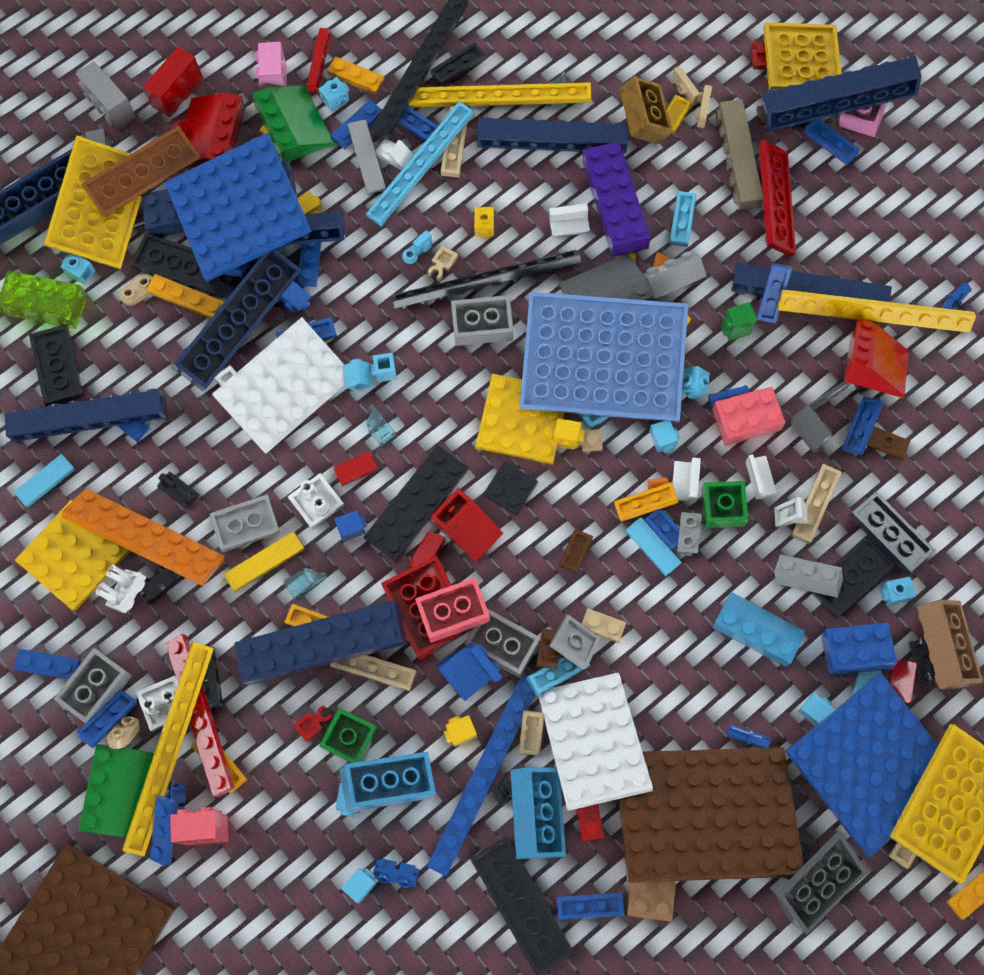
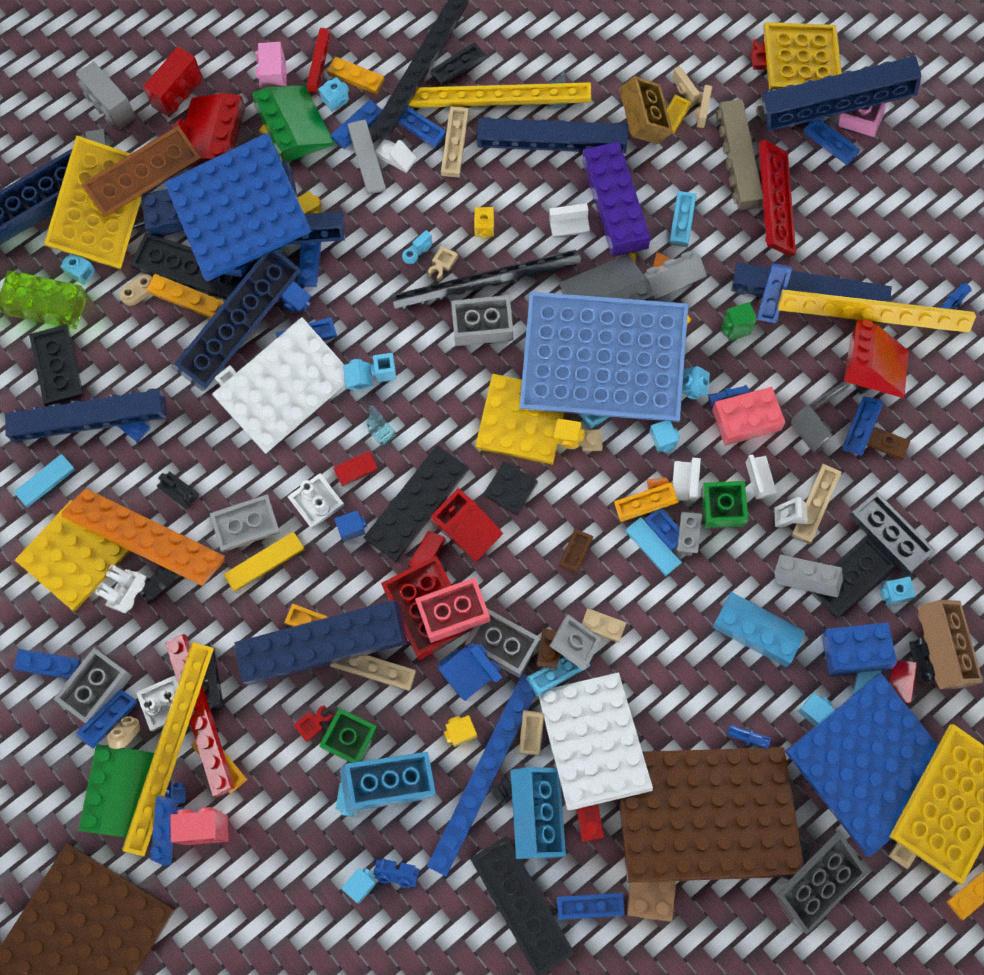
clear light blue slope [283,568,327,600] -> none
medium azure tile [366,101,474,227] -> none

